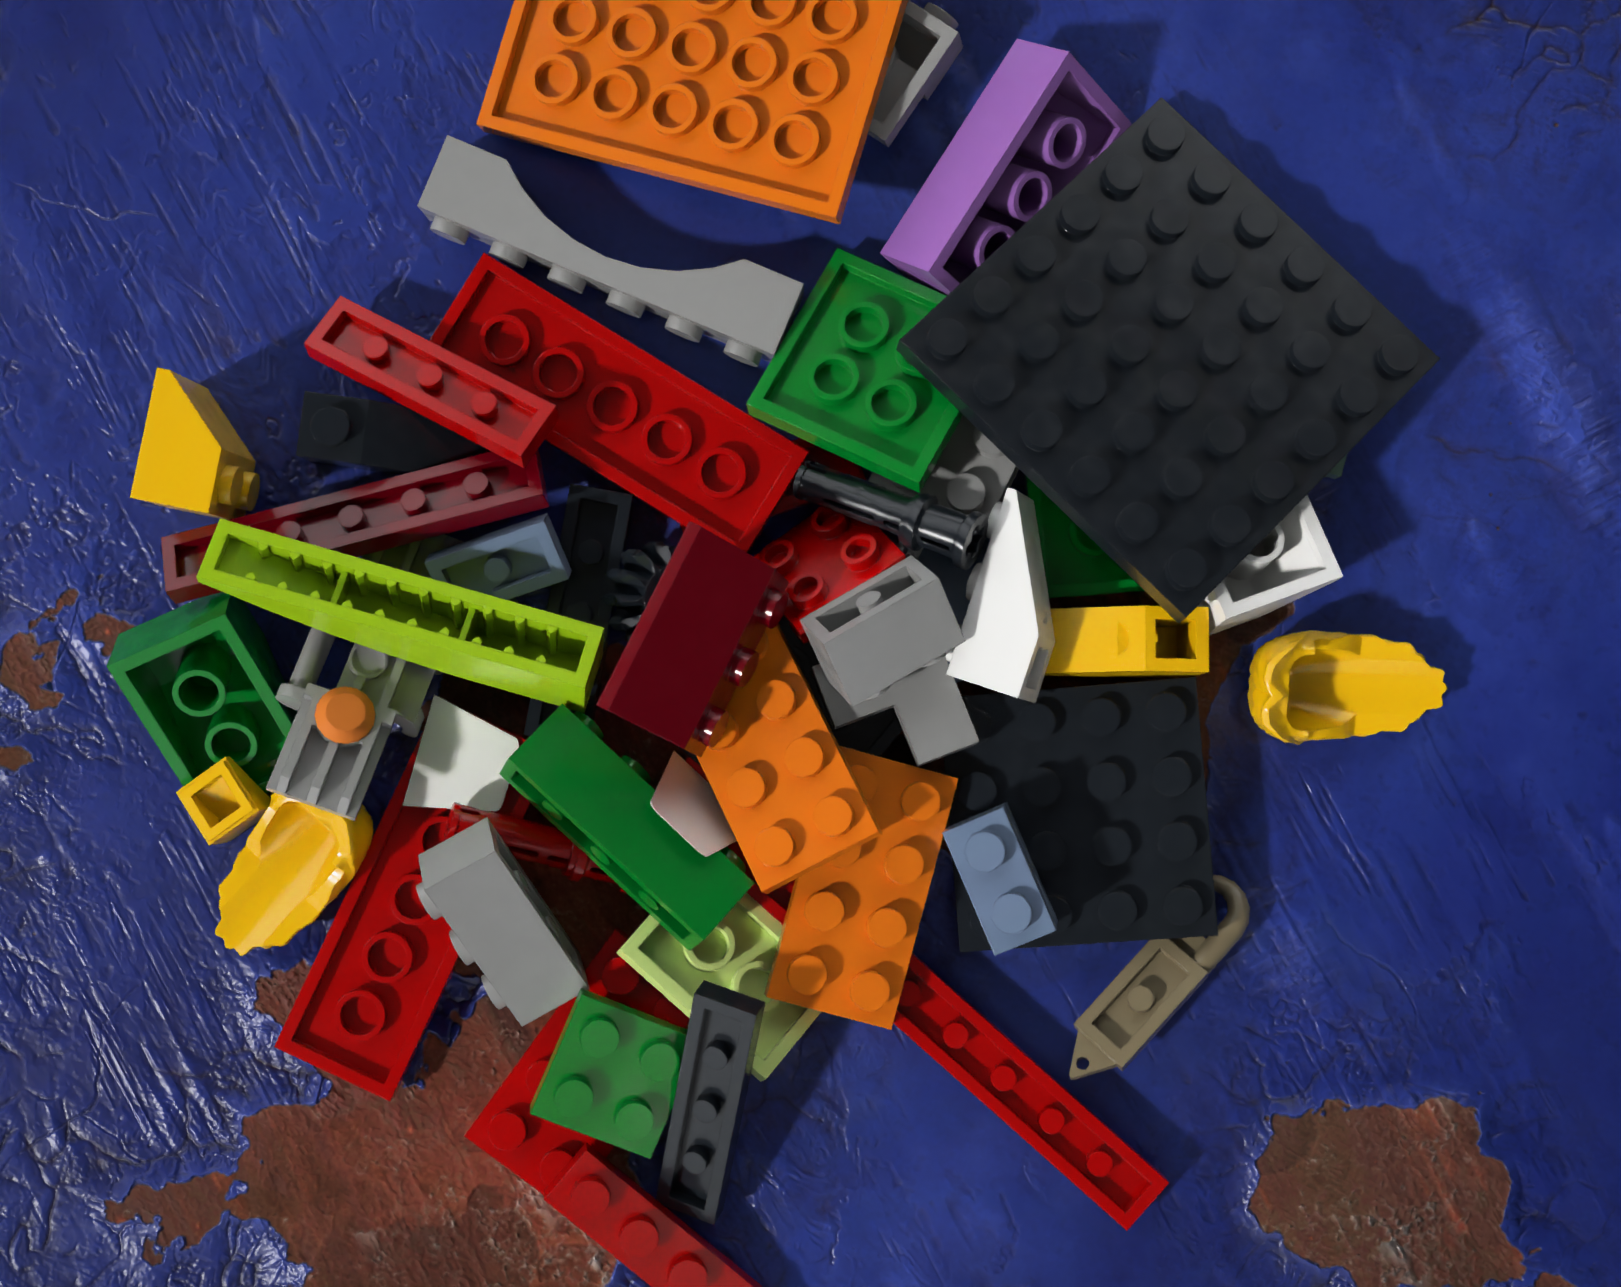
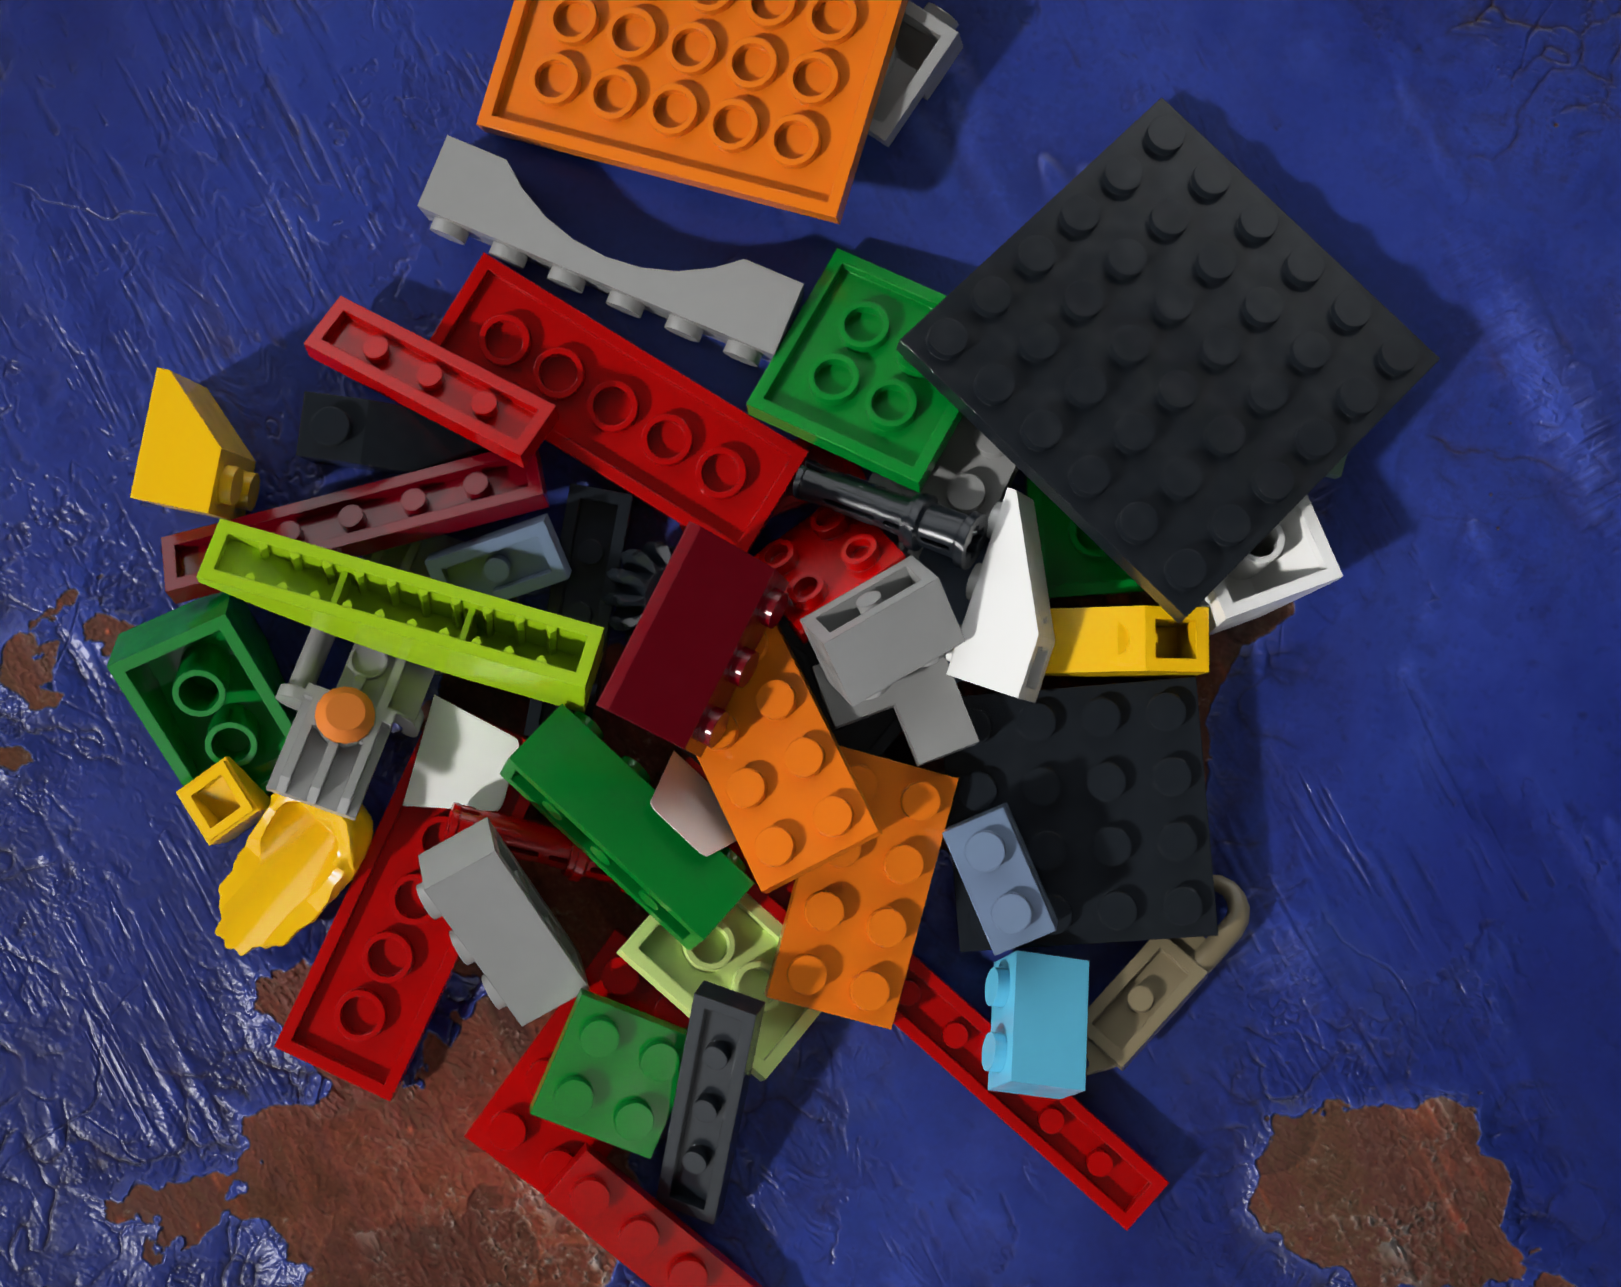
medium lavender slope [880,39,1132,296] -> none
yellow hair [1247,630,1448,745] -> none
none -> medium azure brick [982,950,1089,1099]

